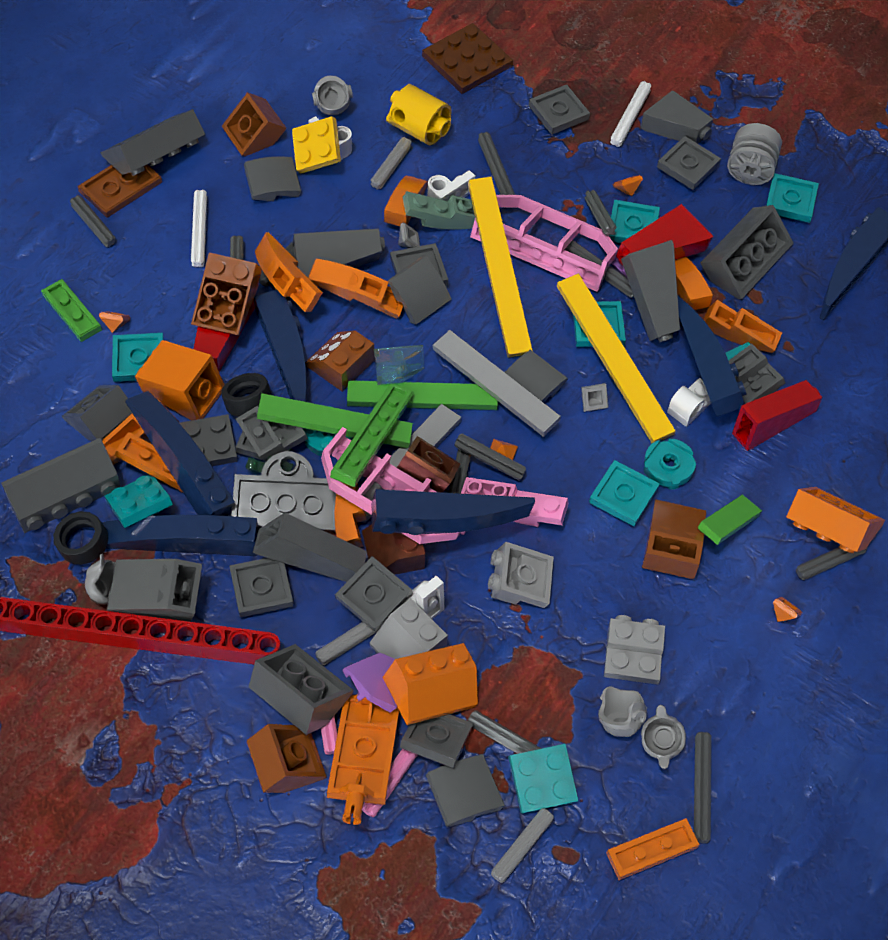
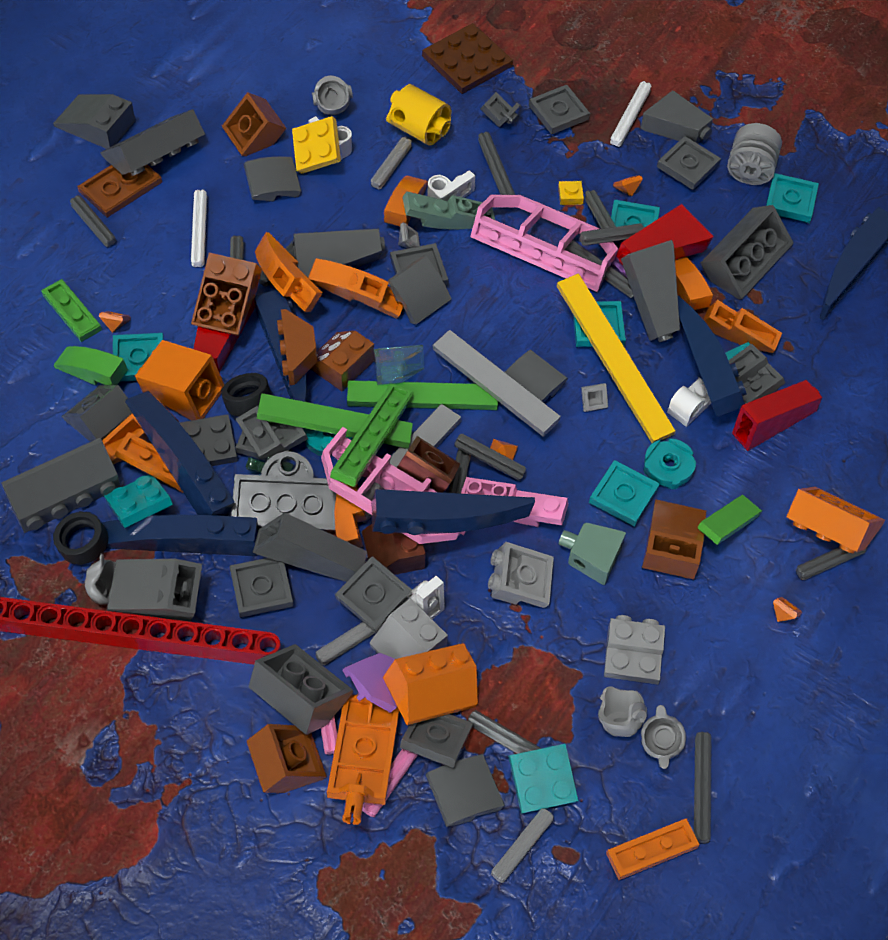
yellow tile [468,177,533,358] -> none
none -> dark grey slope [53,94,135,149]
none -> bright green slope [53,346,128,385]
none -> dark orange slope [277,309,317,385]
none -> dark grey bracket [480,92,520,127]
none -> yellow plate [558,181,584,205]
none -> sand green torso [558,523,626,585]
none -> dark grey axle [579,223,645,246]

